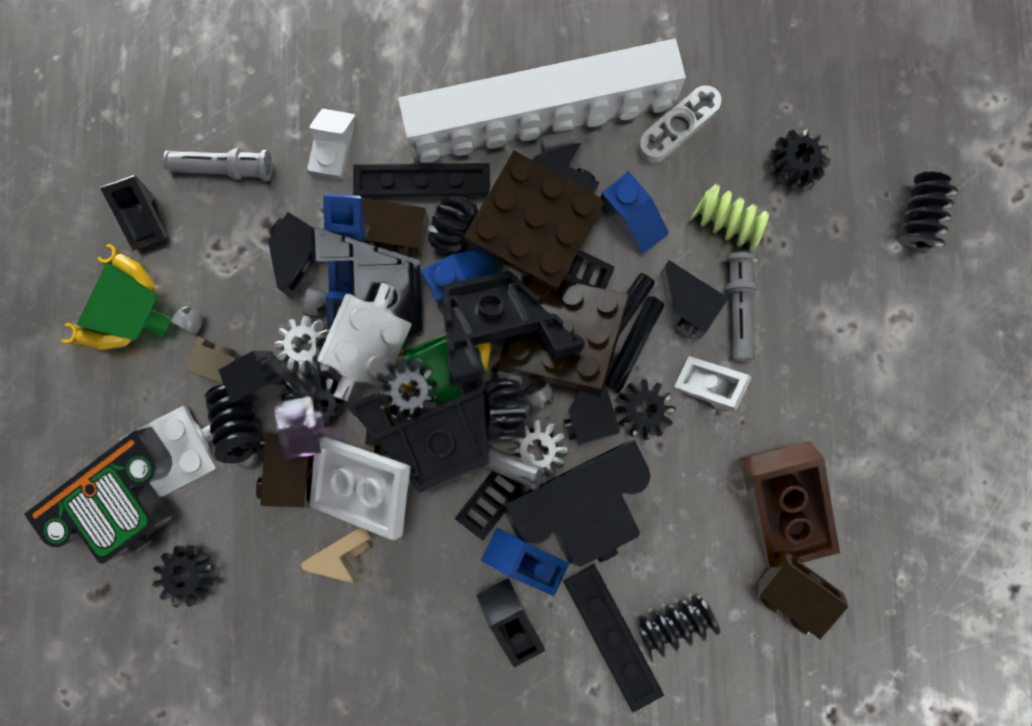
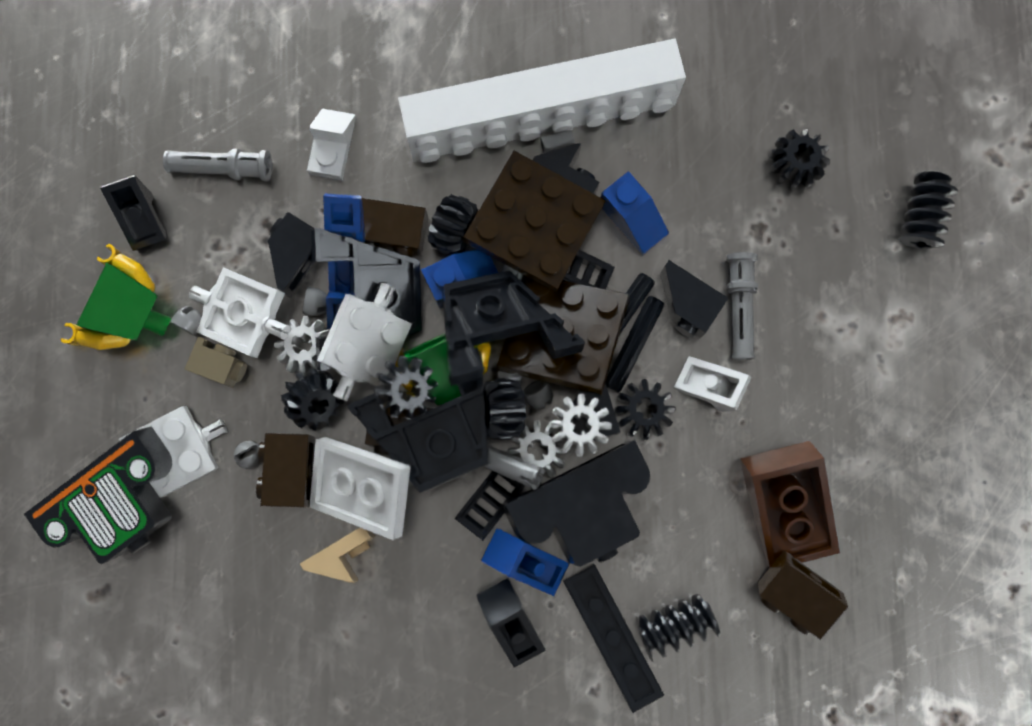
black gear [152,545,217,607] -> none
black piece [205,385,260,464] -> none
black slope [218,351,286,403] -> none
clear purple brick [274,396,325,460] -> none
black tile [353,163,490,200] -> none
white beam [638,85,722,163] -> none
yellowish green piece [690,184,769,253] -> none
none -> white plate [189,267,291,358]
none -> white gear [549,394,612,457]

